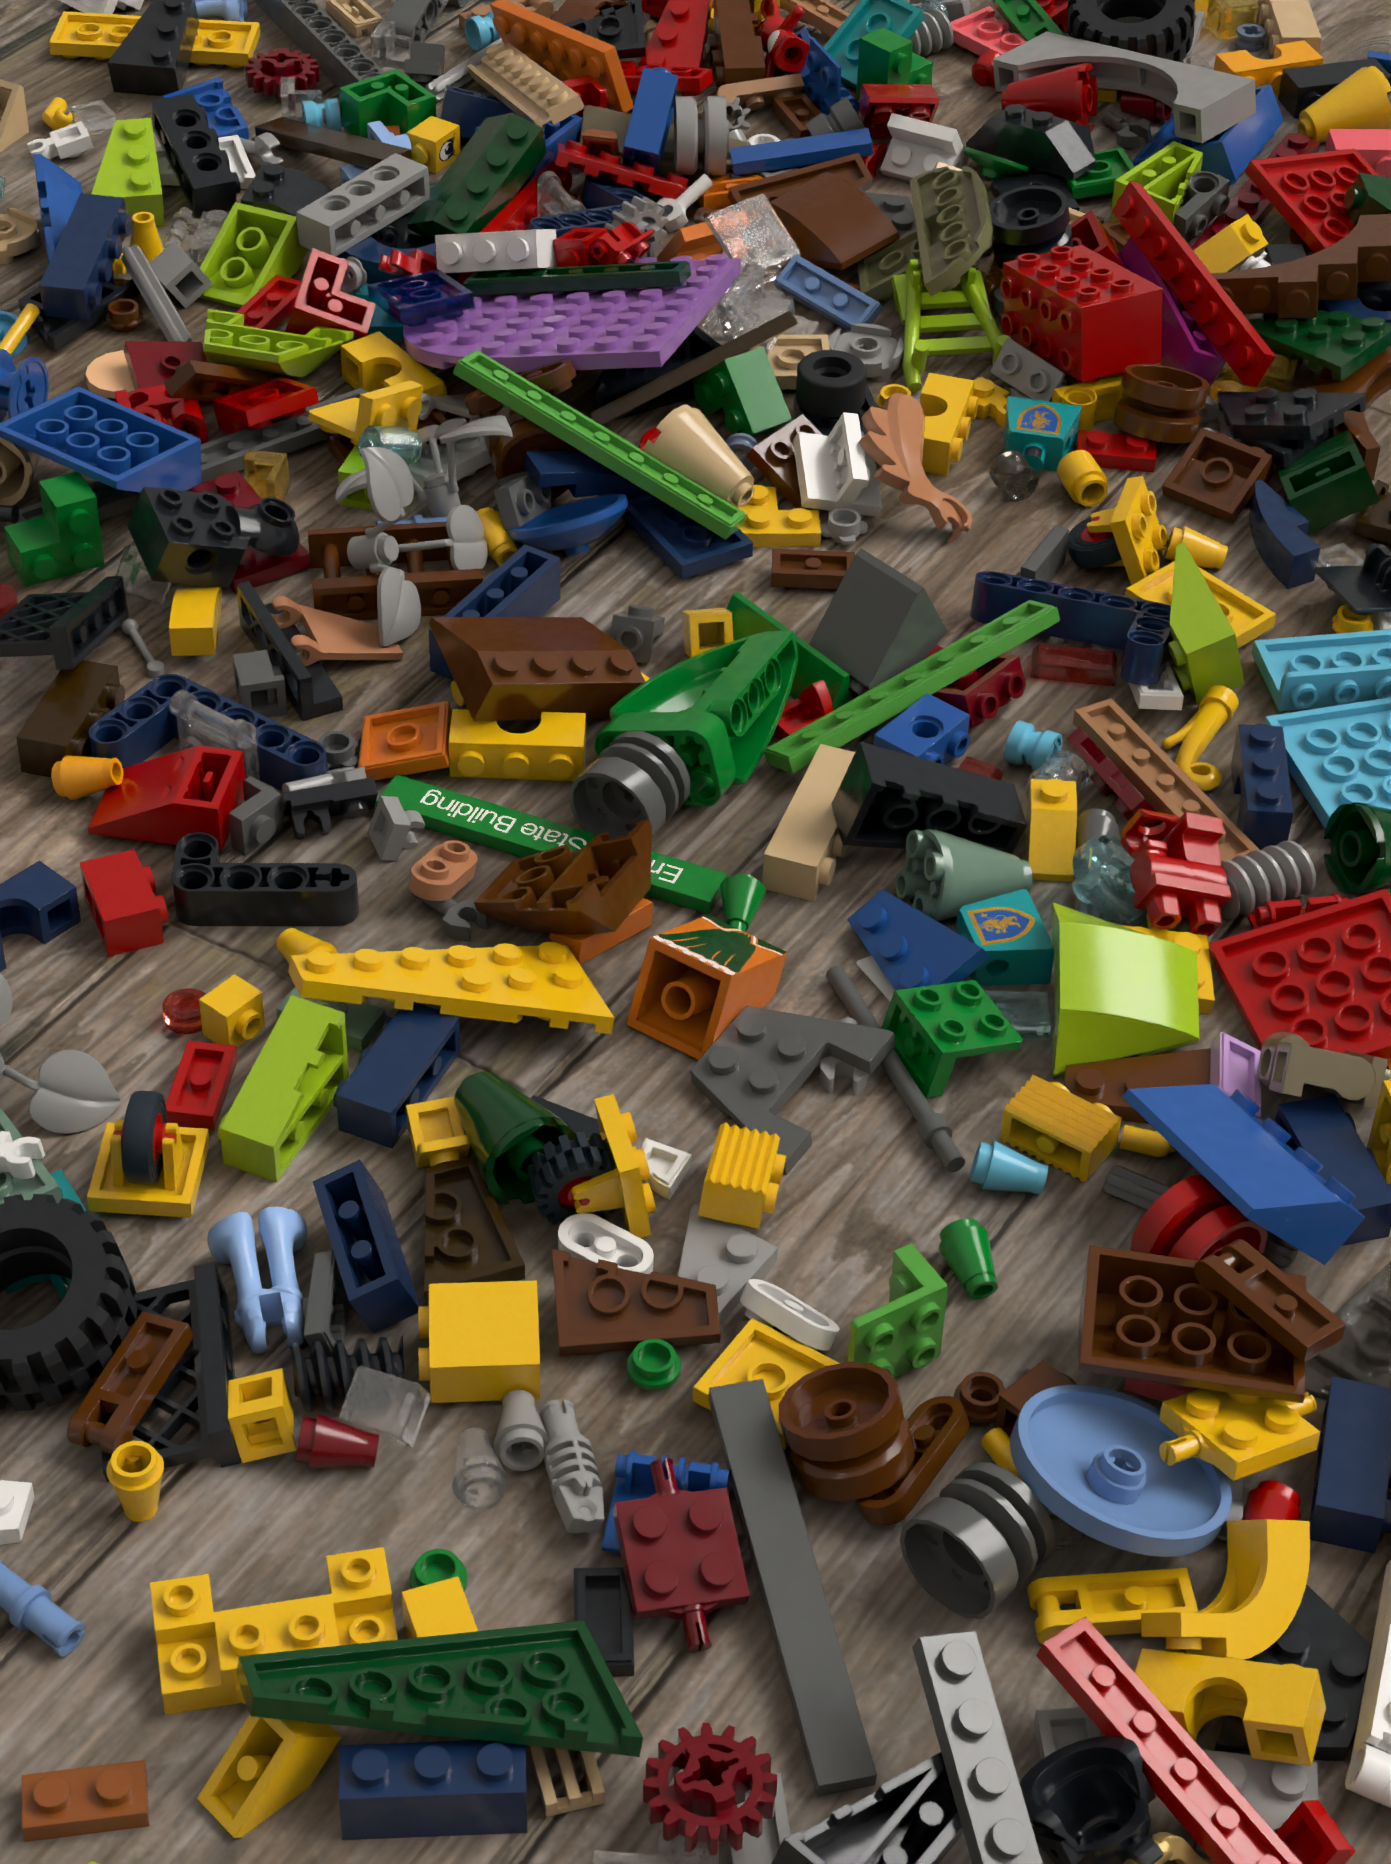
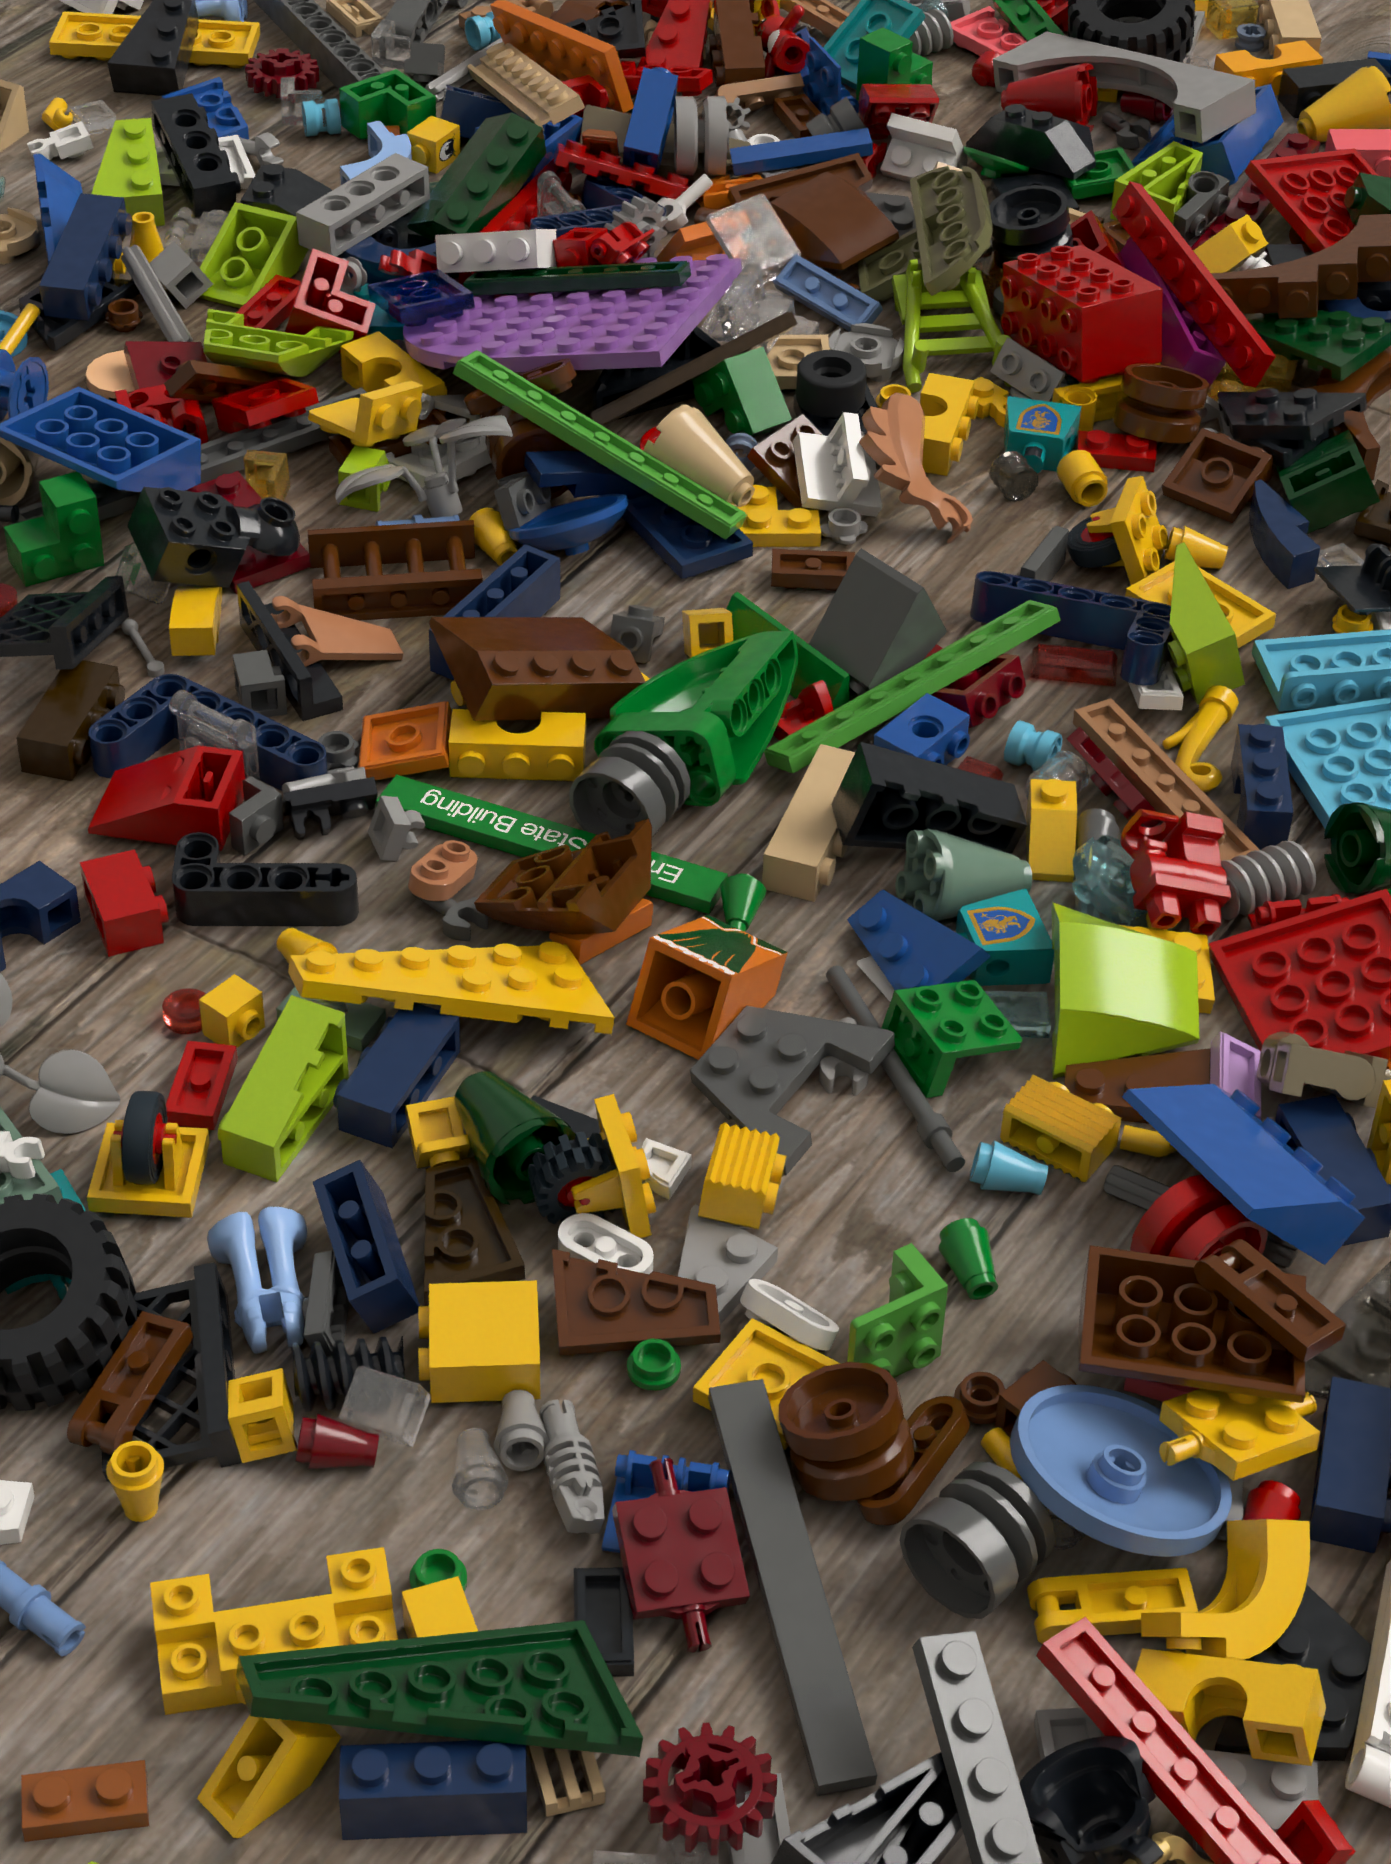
light orange cone [51,755,124,800] -> none
dark brown tile [254,117,412,169] -> none
light grey plant [347,447,488,647] -> none
clear light blue brick [358,426,422,466] -> none

